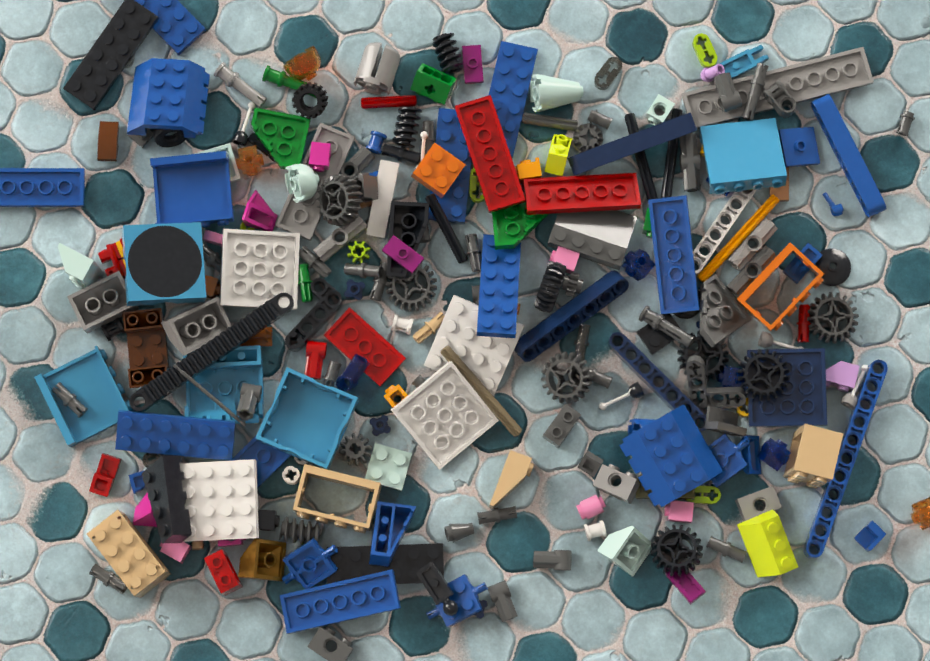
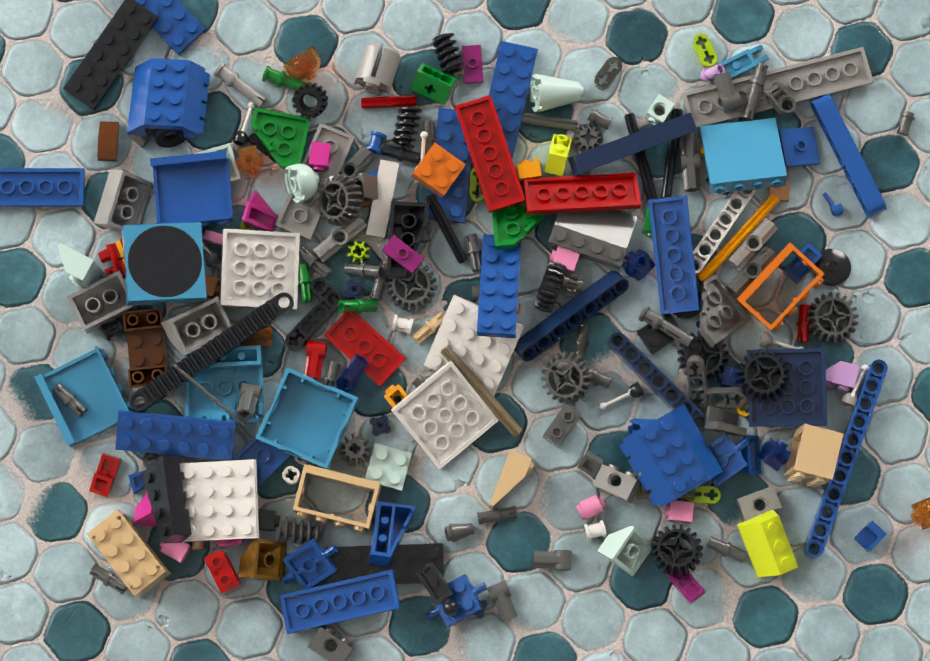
none -> light grey slope [94,169,153,233]
none -> green pin [338,299,378,314]

